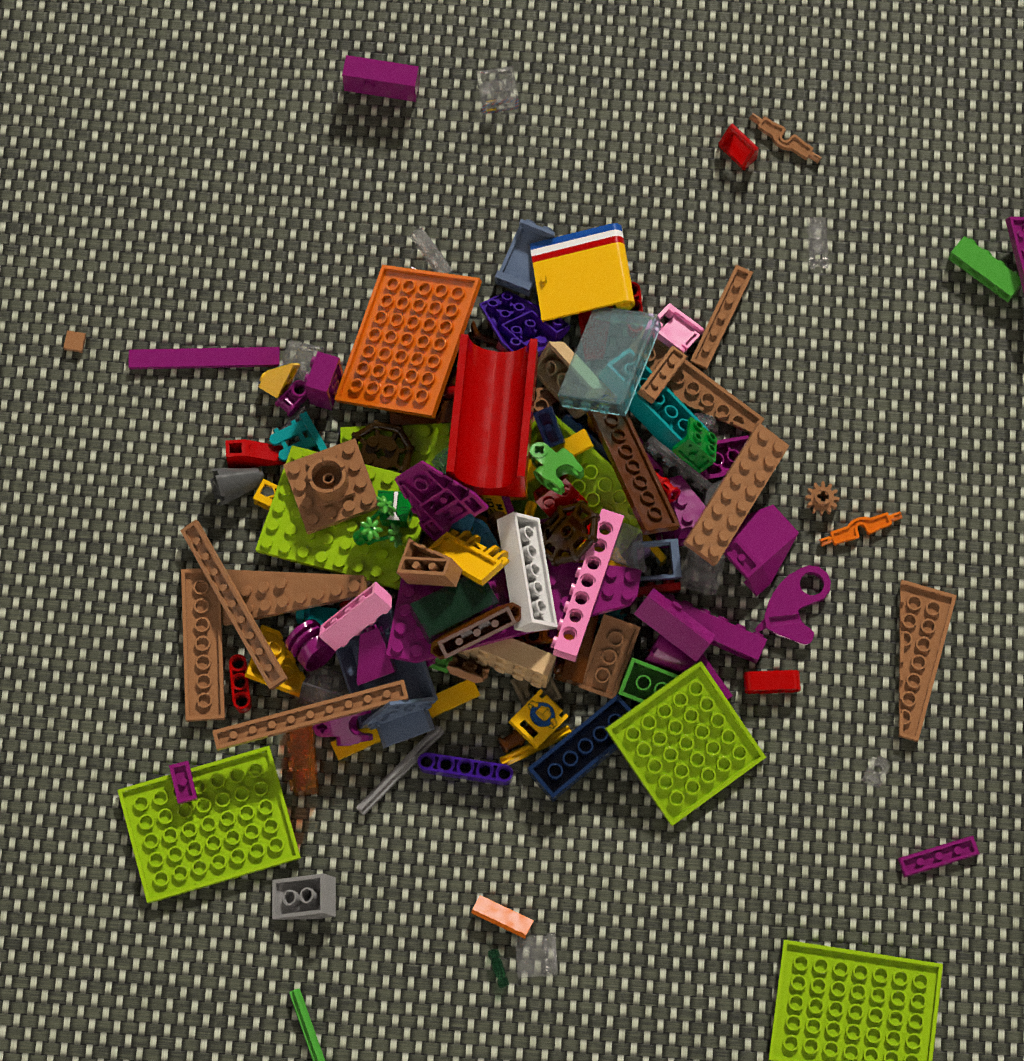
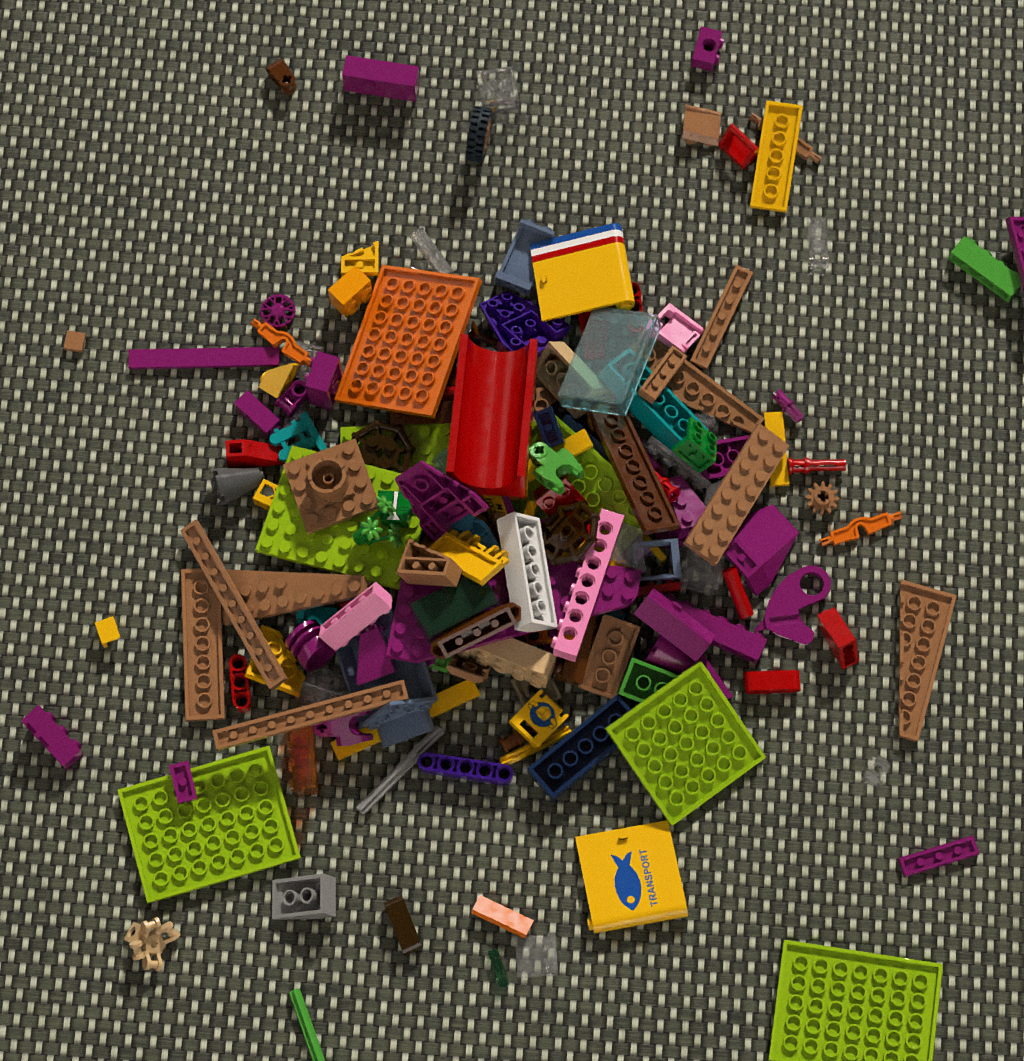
none -> magenta wedge [21,705,83,770]
none -> yellow panel [95,616,120,648]
none -> tan piece [124,917,180,971]
none -> magenta brick [234,390,281,438]
none -> orange piece [251,319,311,368]
none -> magenta wheel [260,294,296,328]
none -> reddish brown piece [266,58,297,95]
none -> light orange brick [328,265,373,318]
none -> yellow wing [341,241,379,276]
none -> dark brown beam [383,895,423,956]
none -> black wheel [466,106,493,163]
none -> yellow door [575,820,688,934]
none -> medium nougat slope [682,104,721,146]
none -> magenta brick [691,26,724,72]
none -> red piece [722,566,754,619]
none -> yellow plate [750,100,803,213]
none -> yellow tile [763,412,789,487]
none -> magenta axle [772,389,804,423]
none -> red pin [787,457,846,475]
none -> red slope [817,607,859,670]

